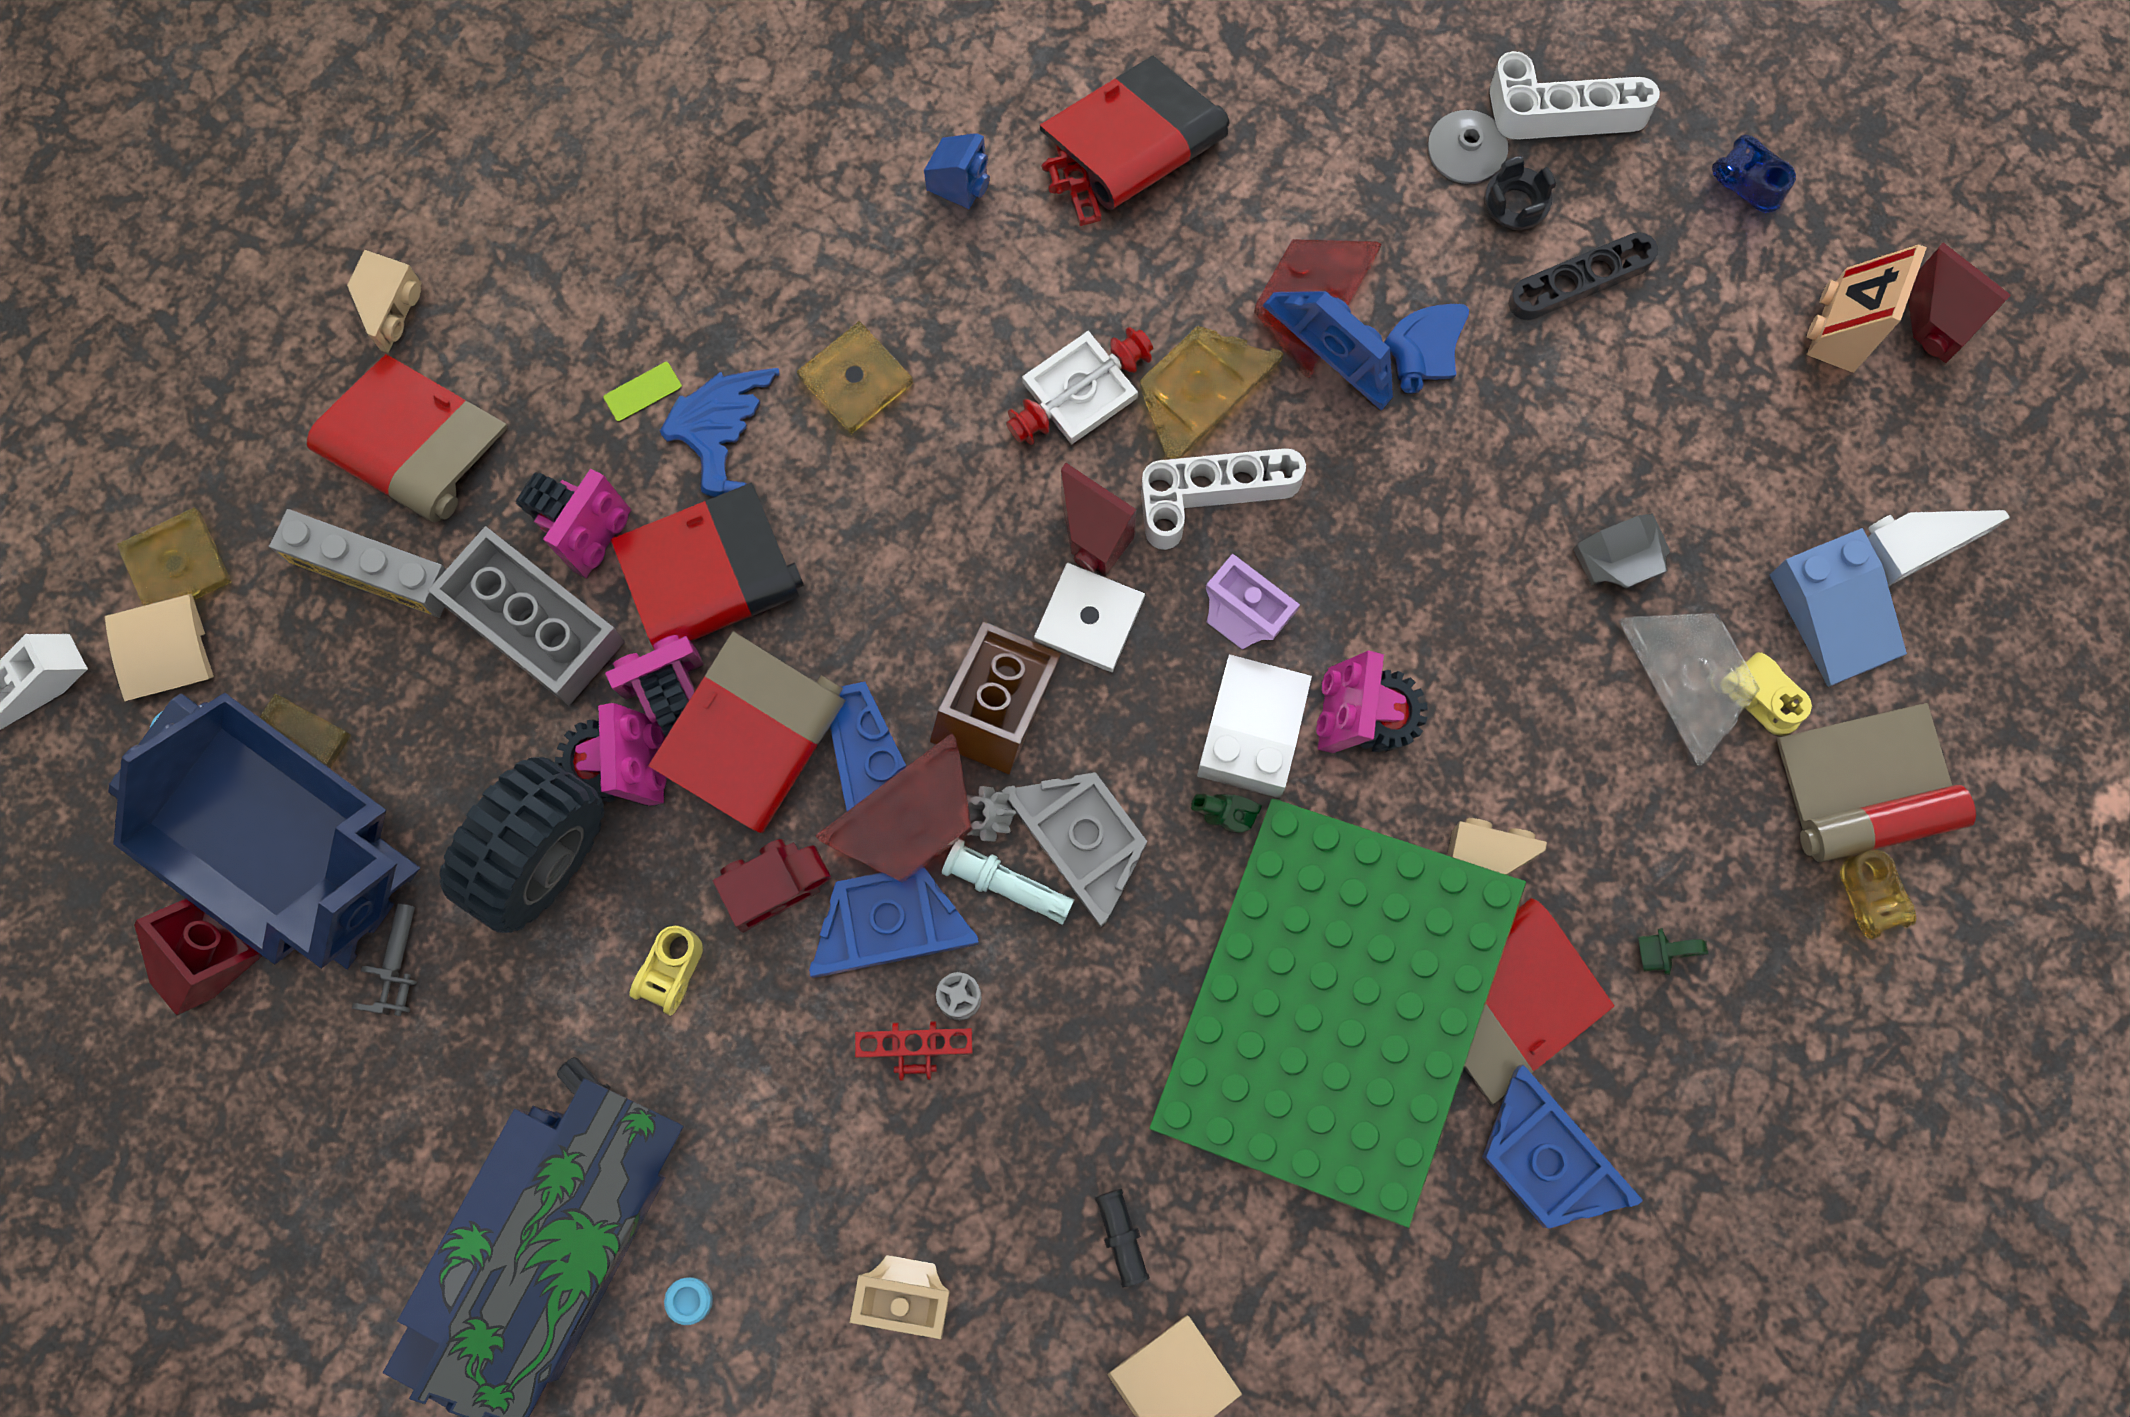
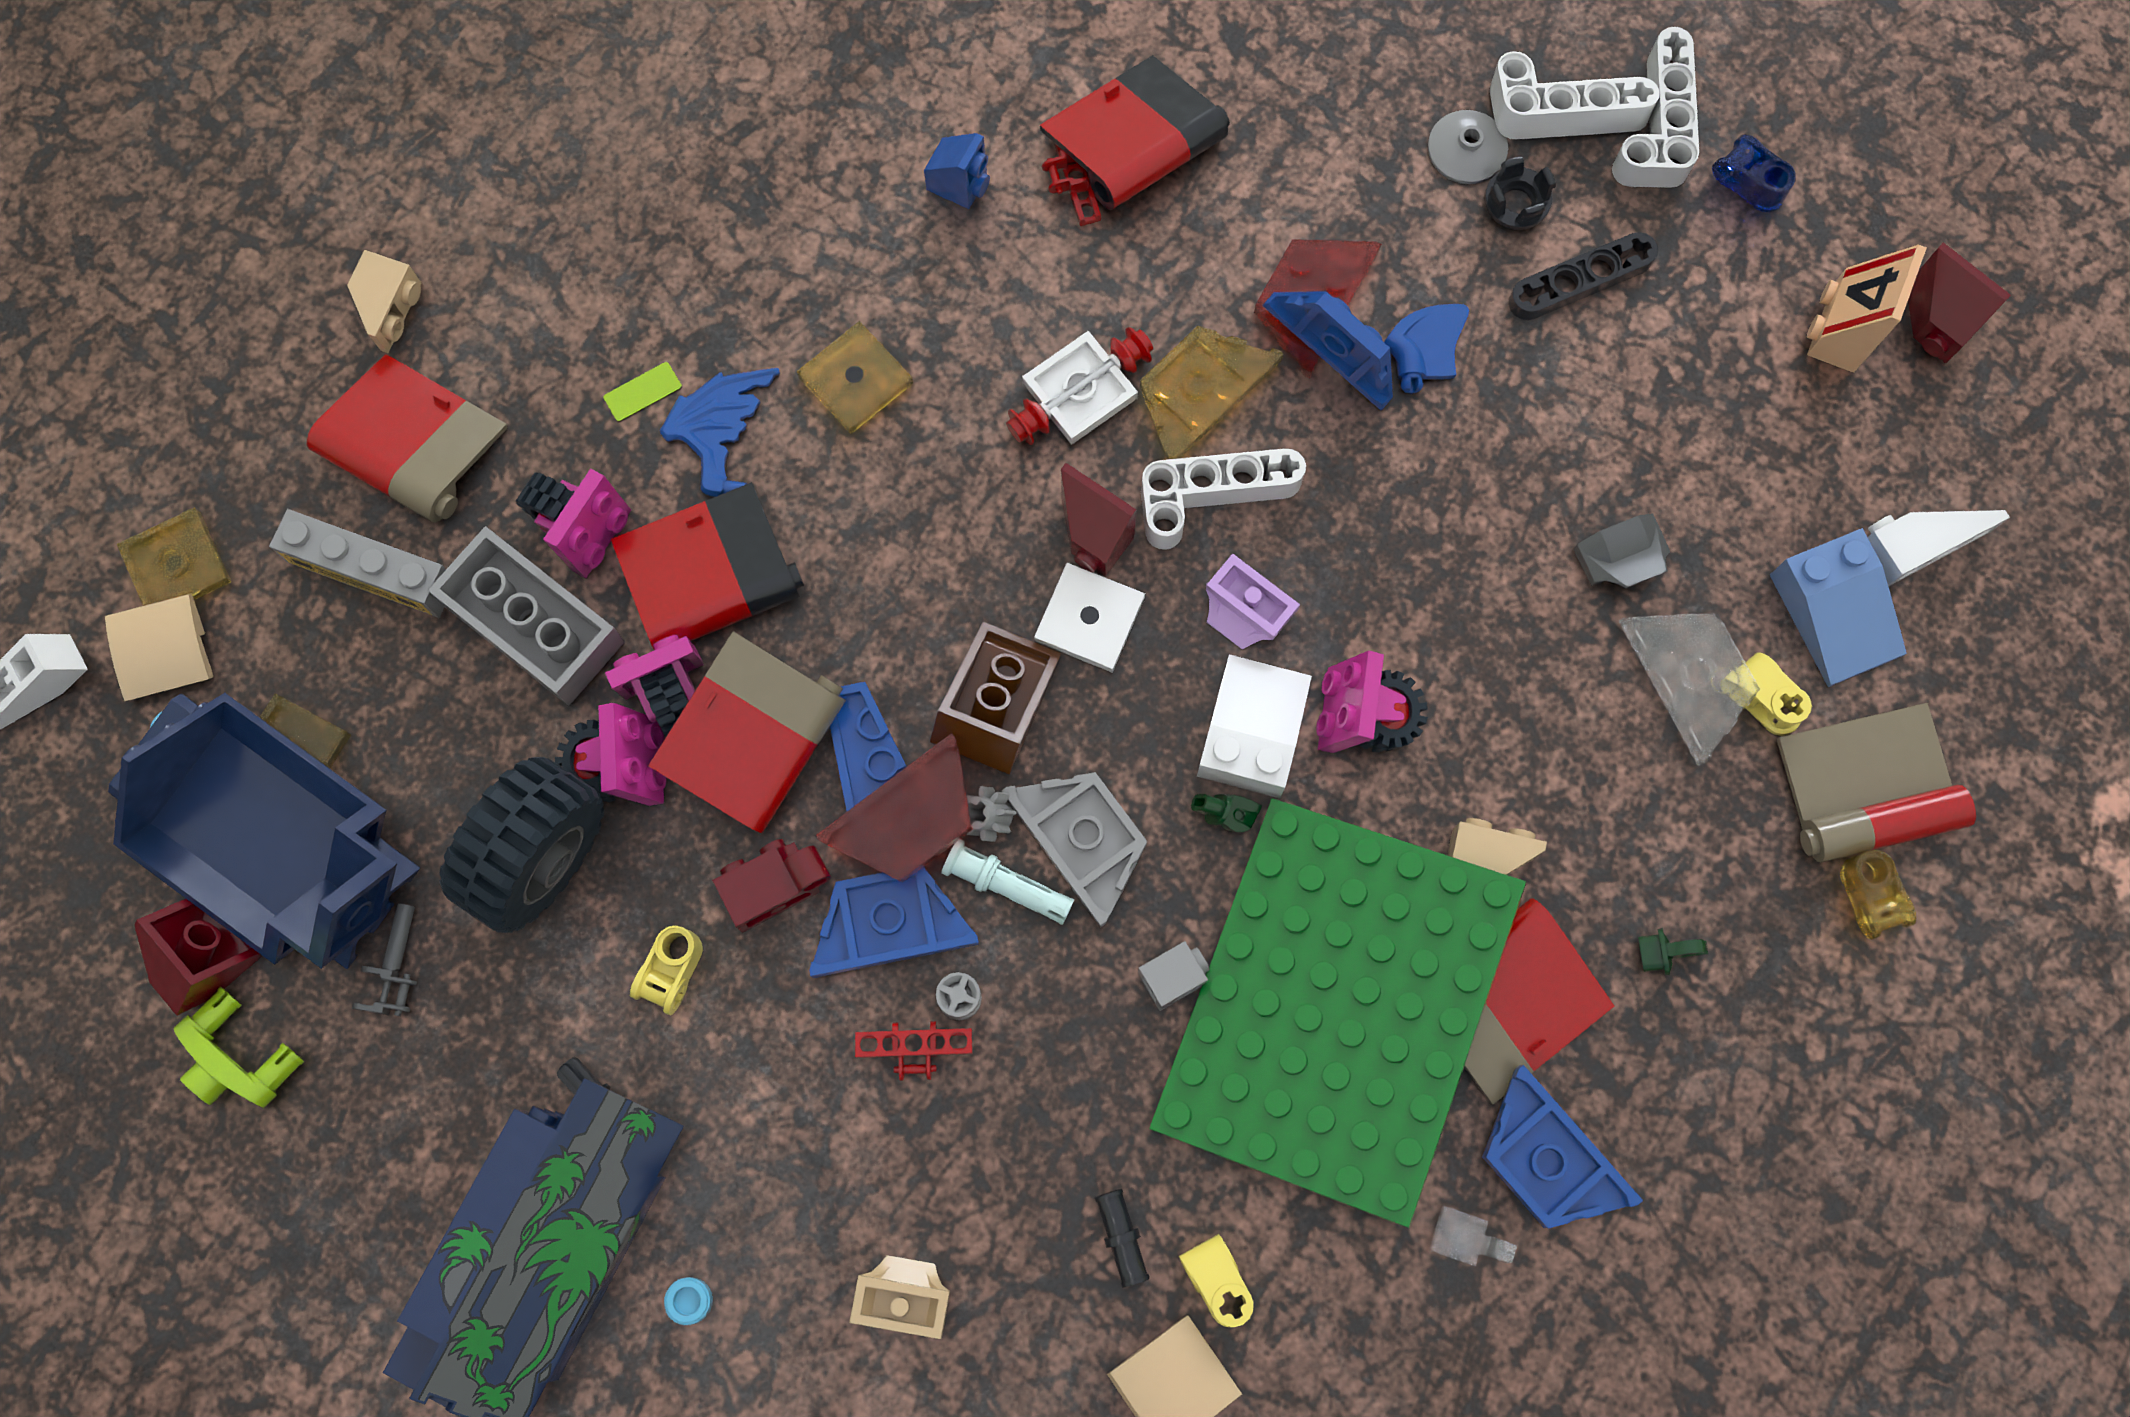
none -> lime connector [174,986,305,1109]
none -> light grey brick [1138,941,1210,1011]
none -> light yellow piece [1179,1234,1254,1327]
none -> clear plate [1429,1206,1517,1266]
none -> white beam [1612,27,1699,188]

